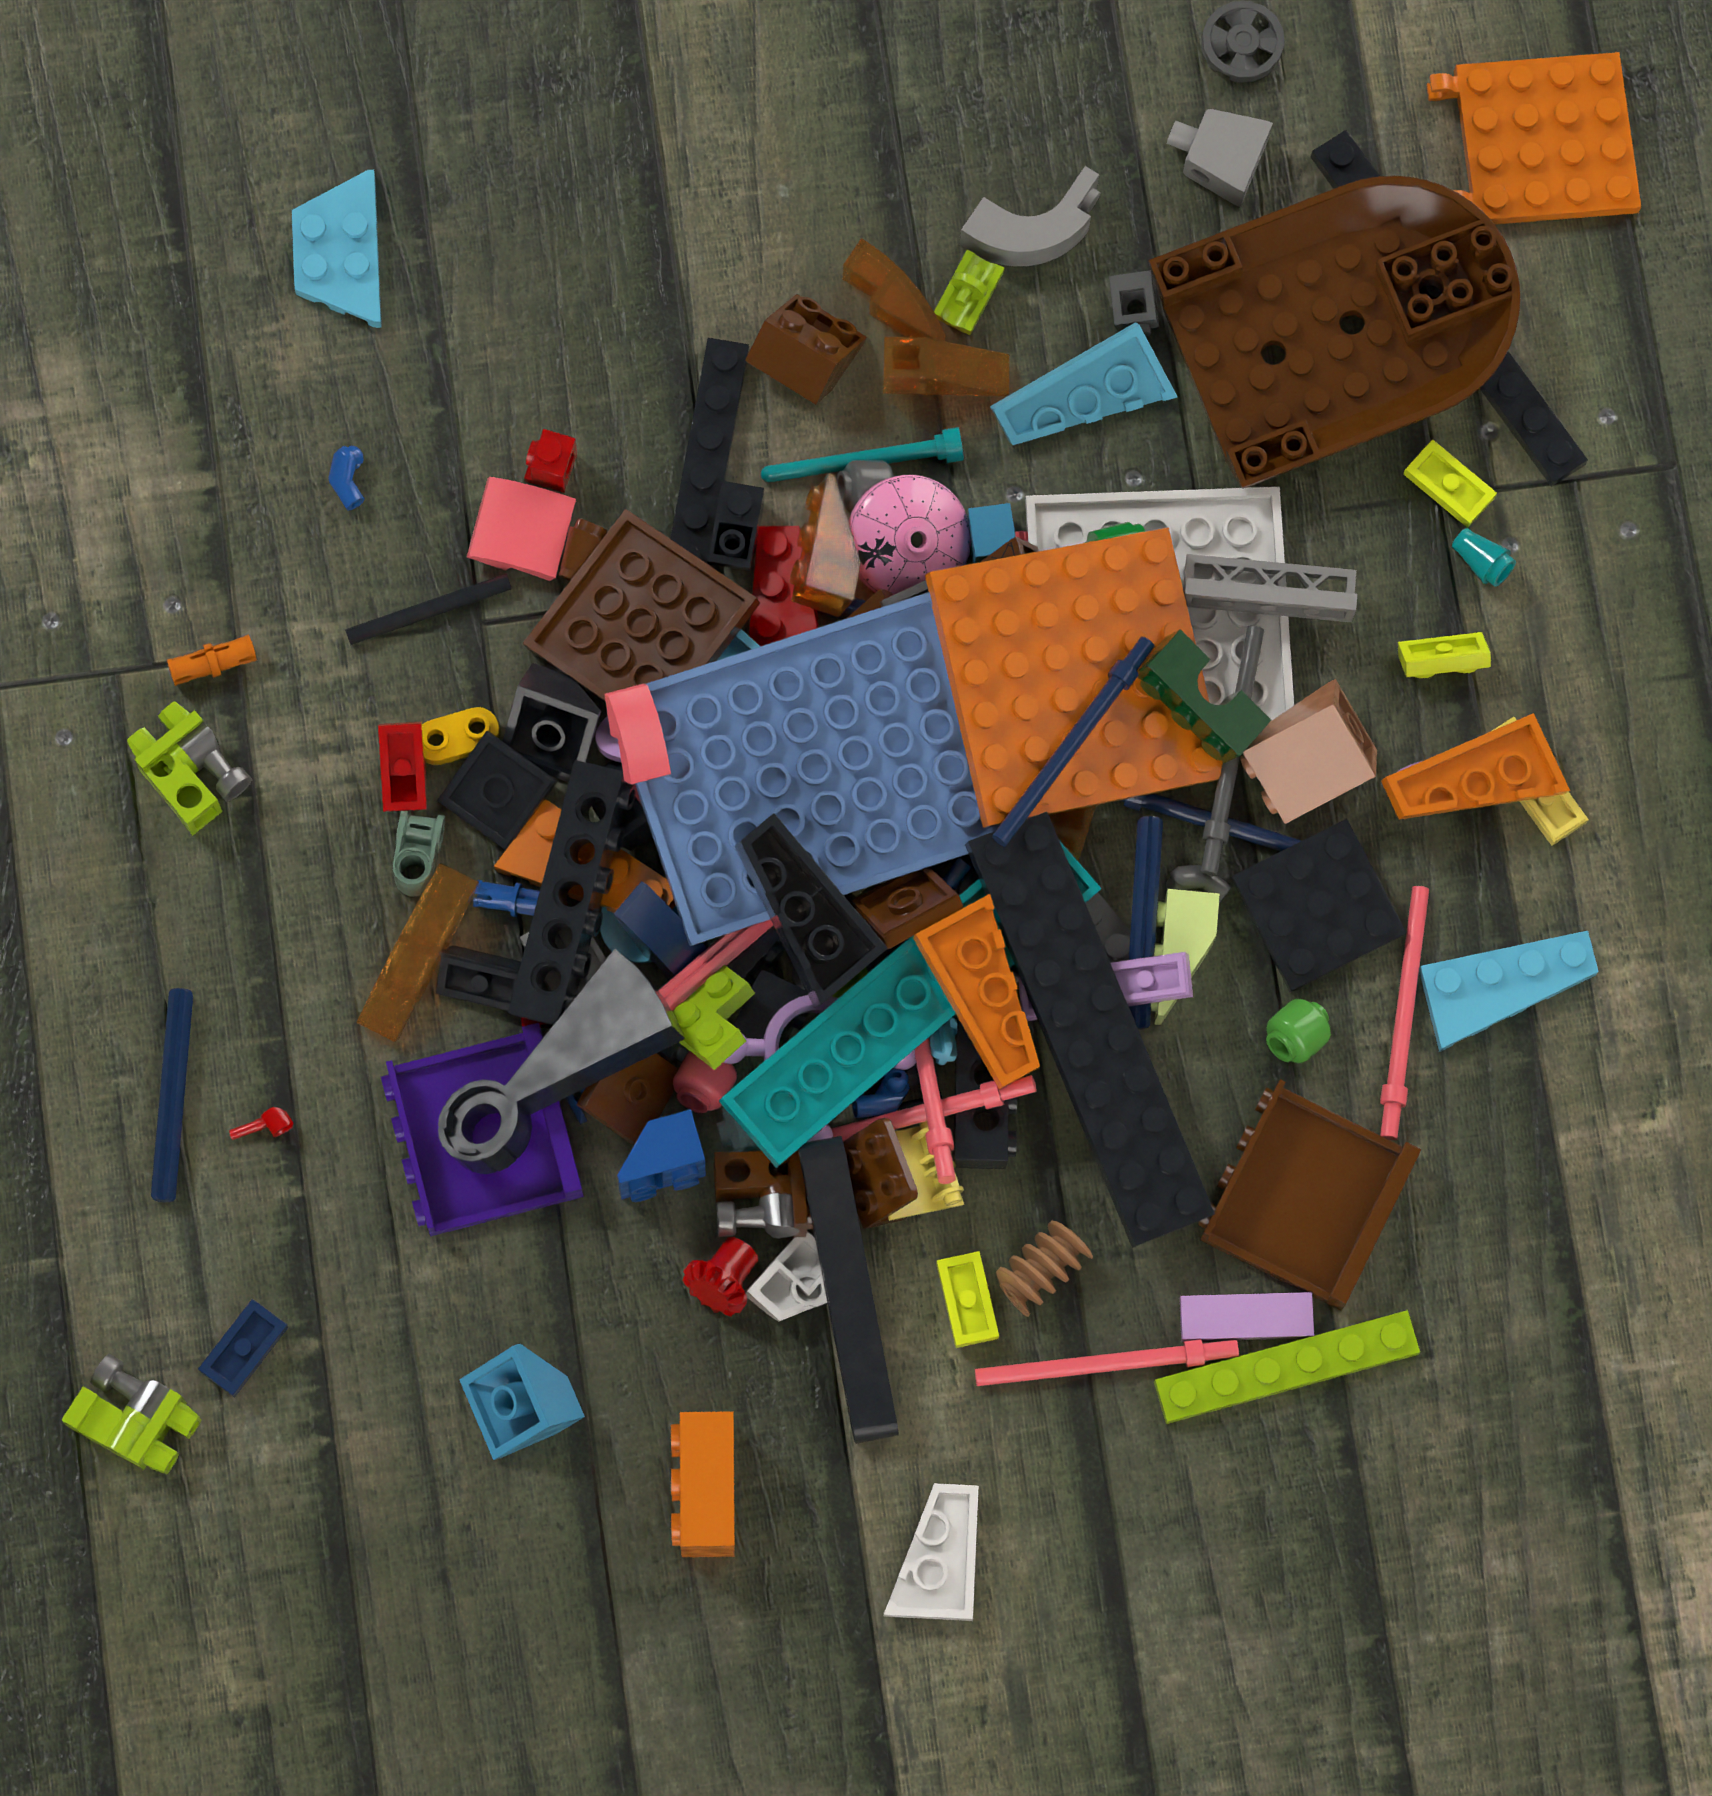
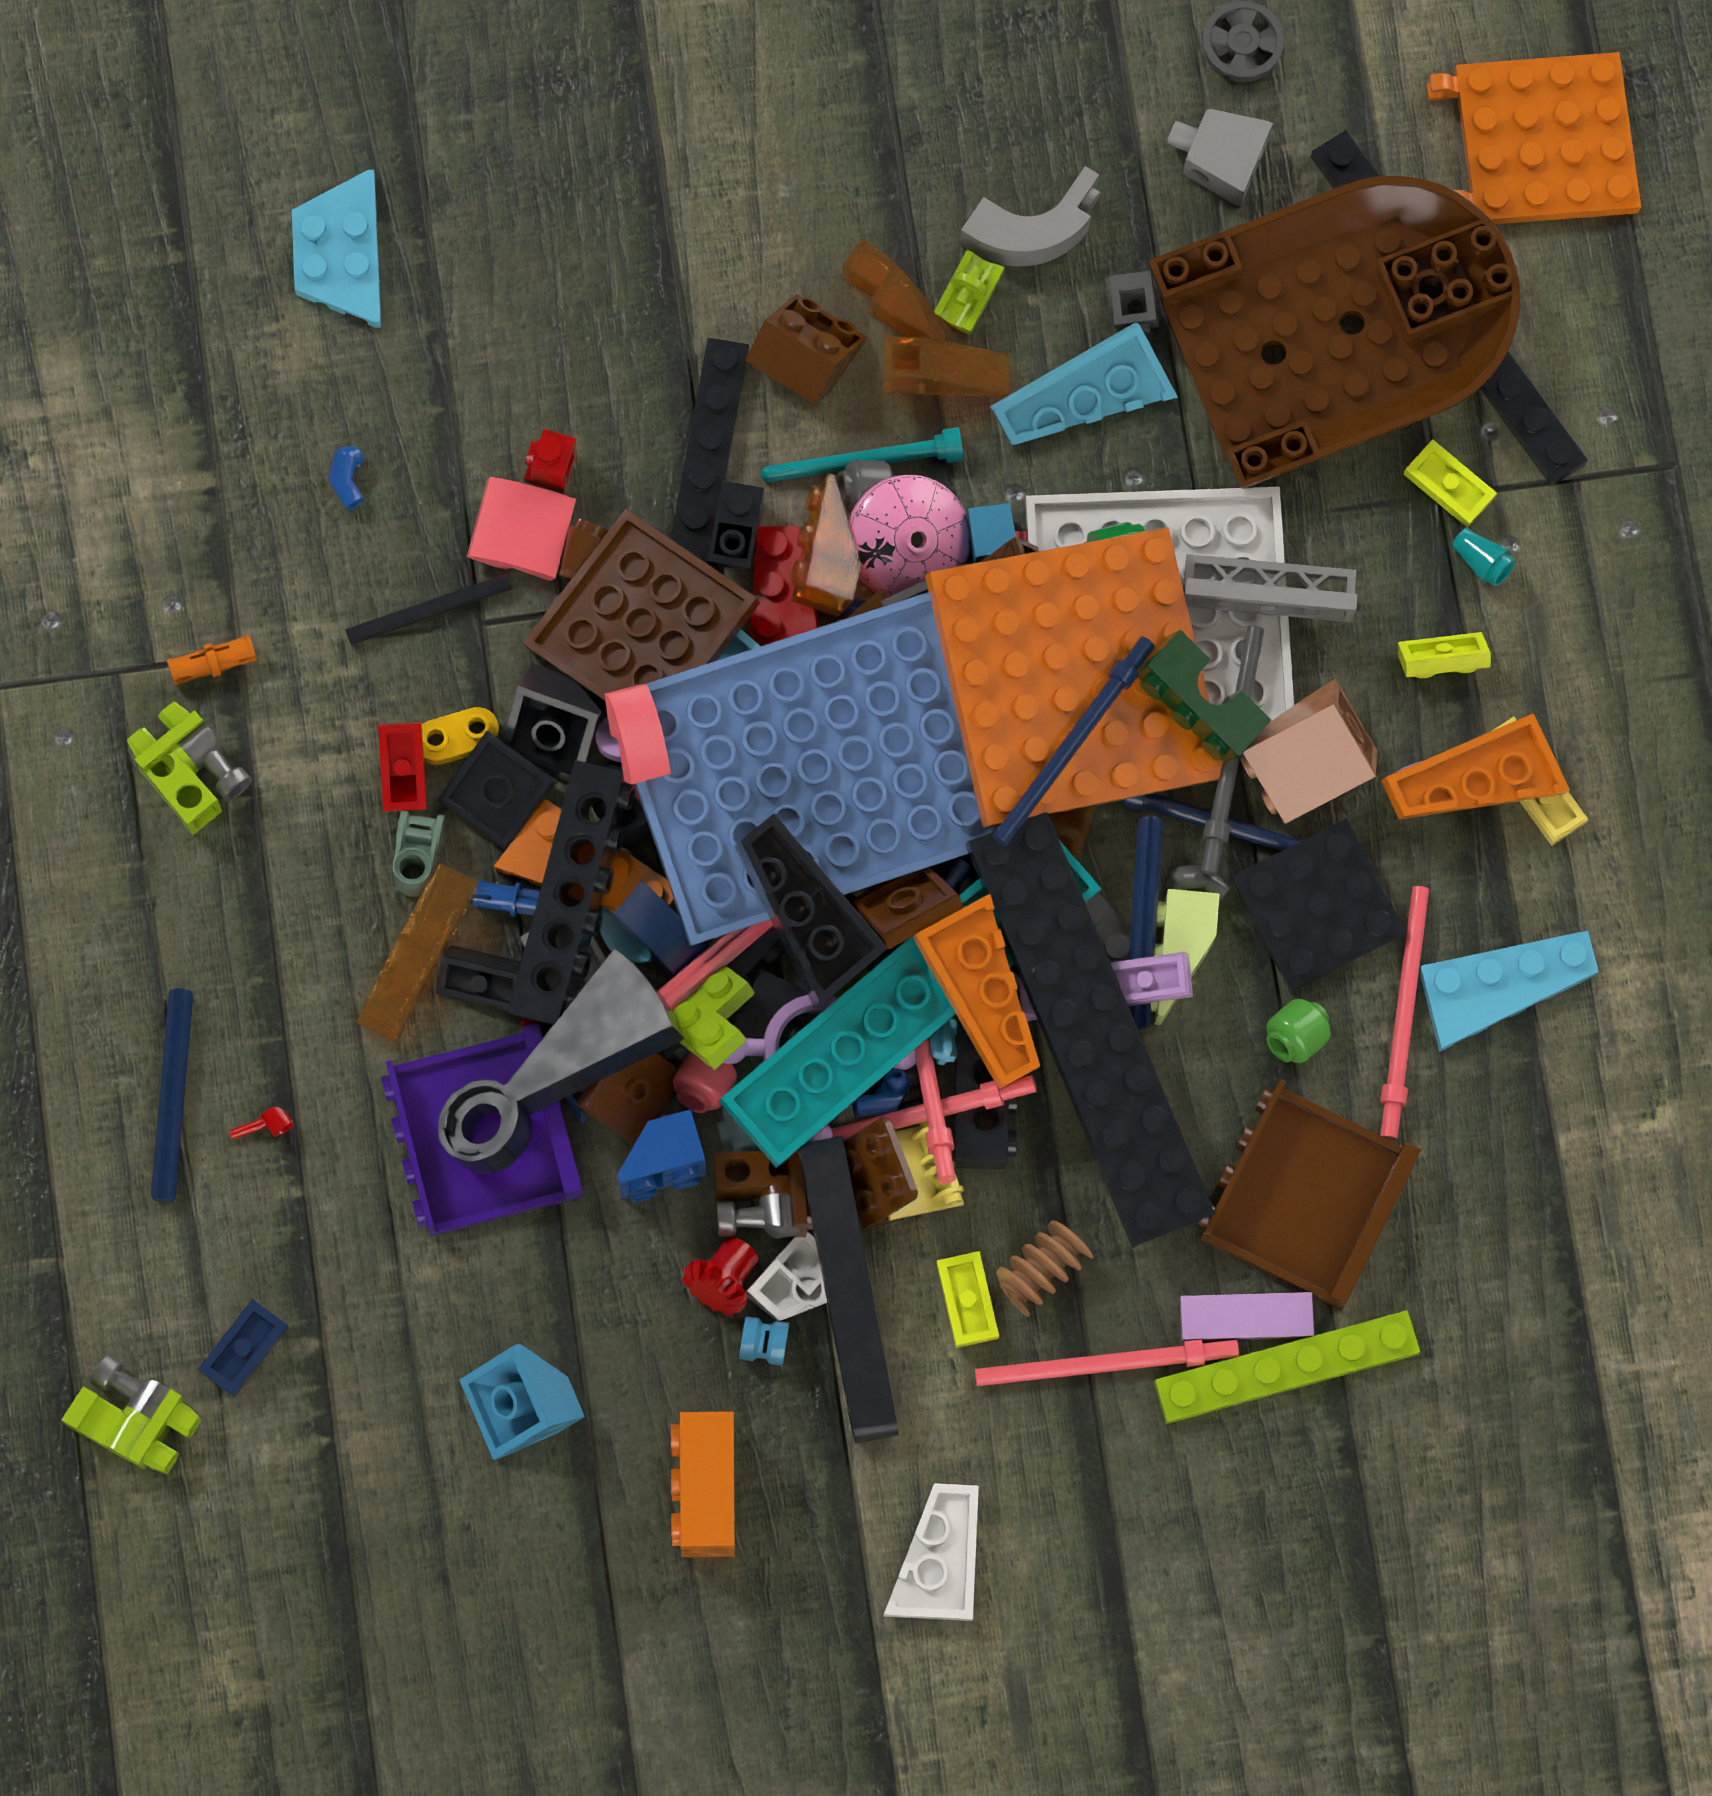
none -> dark azure wheel [739,1316,789,1366]

